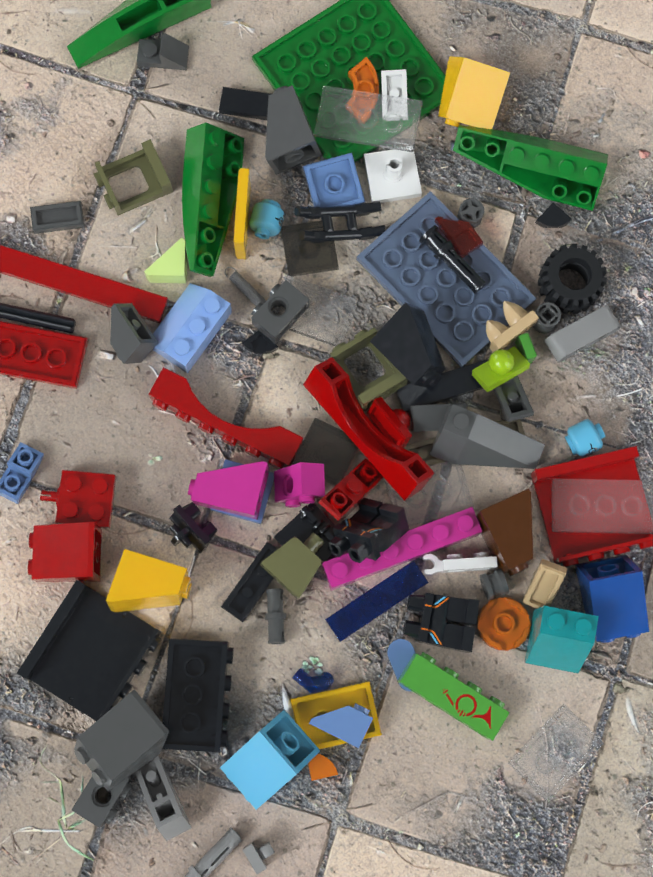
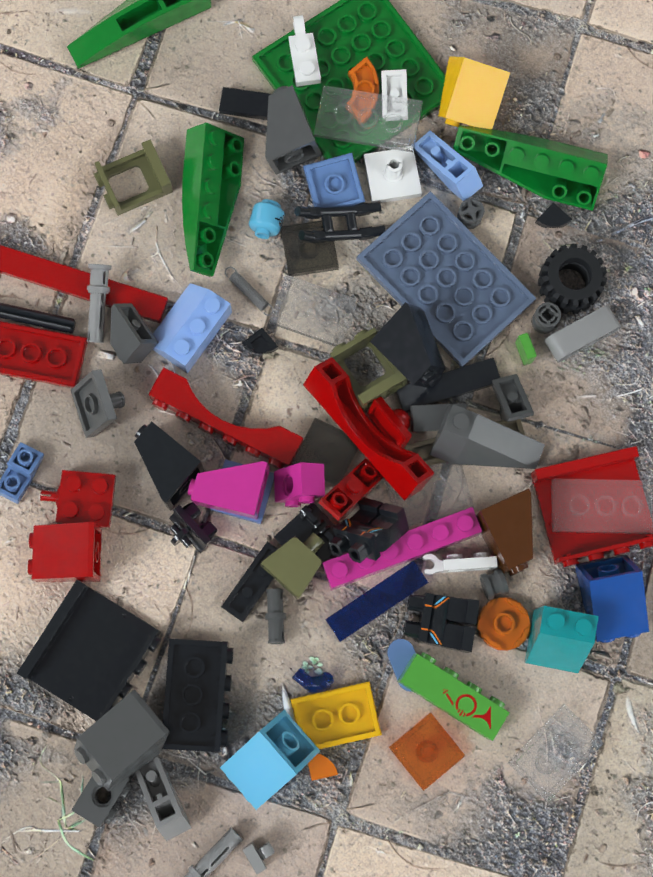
dark grey tile [30,201,85,234] -> none
yellow slope [106,549,192,612] -> none
dark grey slope [137,33,189,71] -> none
yellowish green slope [144,238,187,284] -> none
yellow tile [233,168,251,260] -> none
dark grey brick [251,280,309,344] -> none
medium blue slope [309,703,373,748] -> none
black pin [419,225,487,294] -> none
clear red tile [435,216,483,258] -> none
lime tile [472,346,530,393] -> none
tan tile [486,301,539,352] -> none
tan tile [522,559,567,609] -> none
medium azure head [565,419,606,457] -> none
none -> dark grey tile [71,369,125,438]
none -> light grey pin [87,264,112,343]
none -> black slope [134,421,205,511]
none -> white plate [288,15,321,87]
none -> clear orange tile [389,712,465,791]
none -> light blue slope [411,130,483,201]

